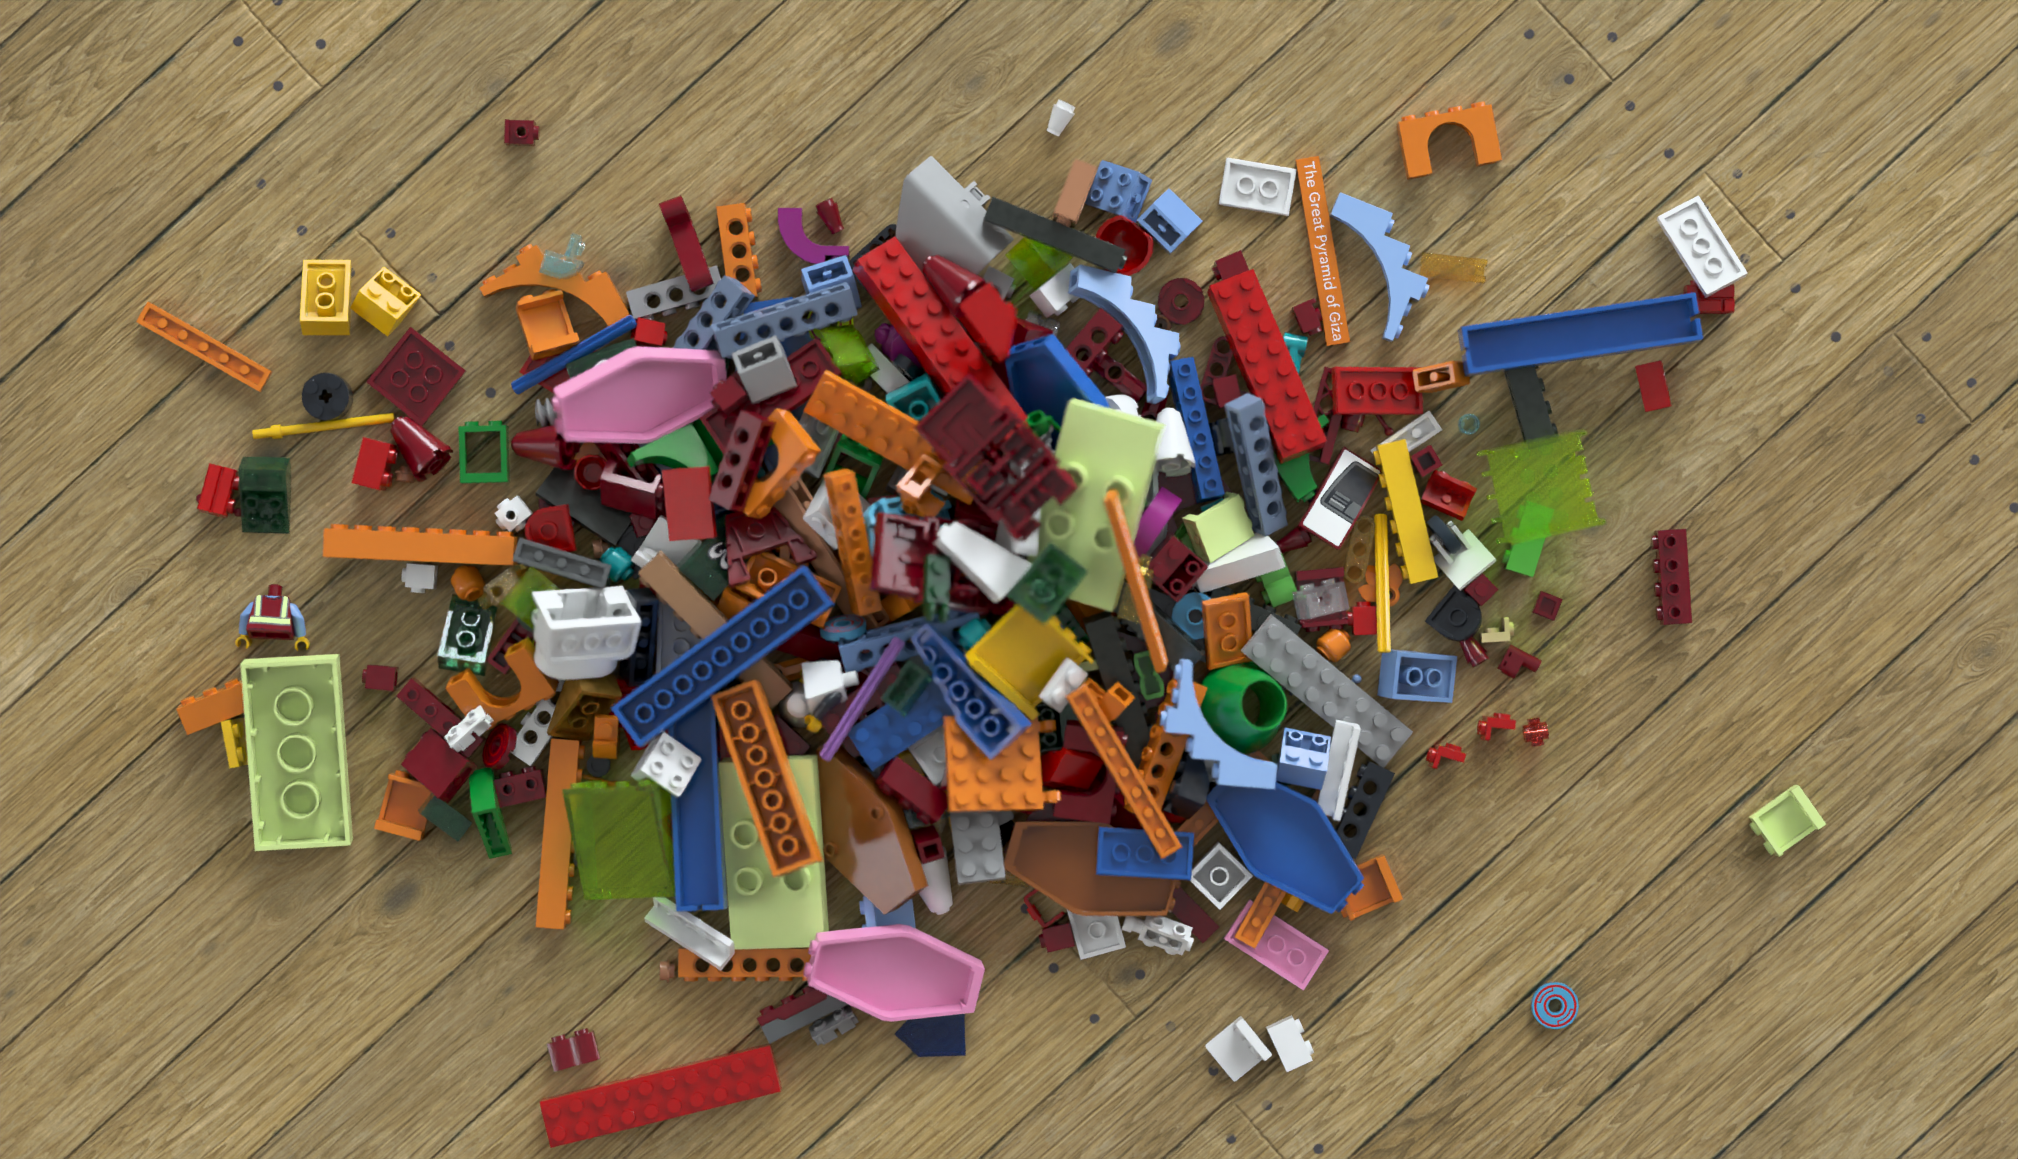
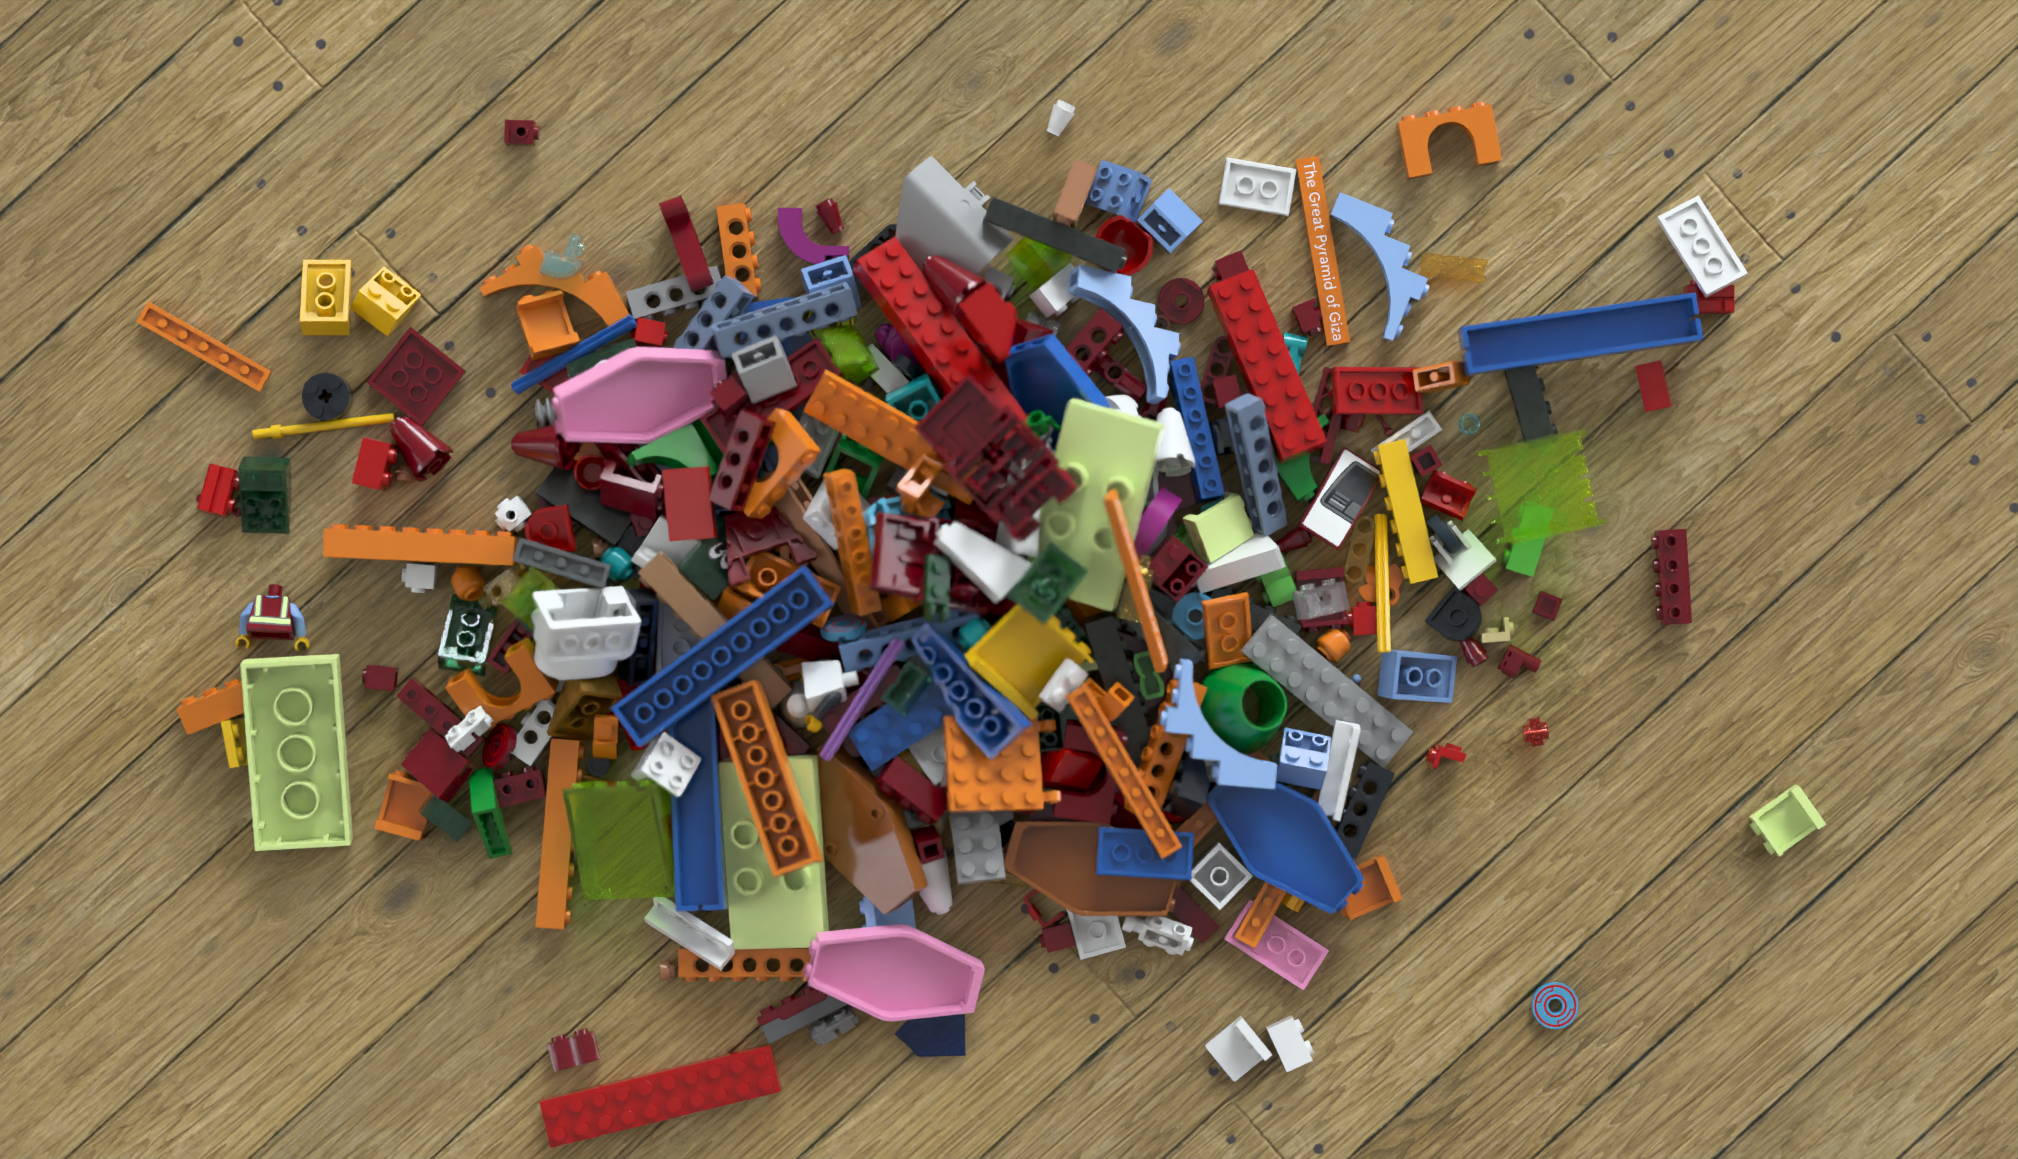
green window [458,421,510,484] -> none
red bracket [1477,712,1516,741] -> none

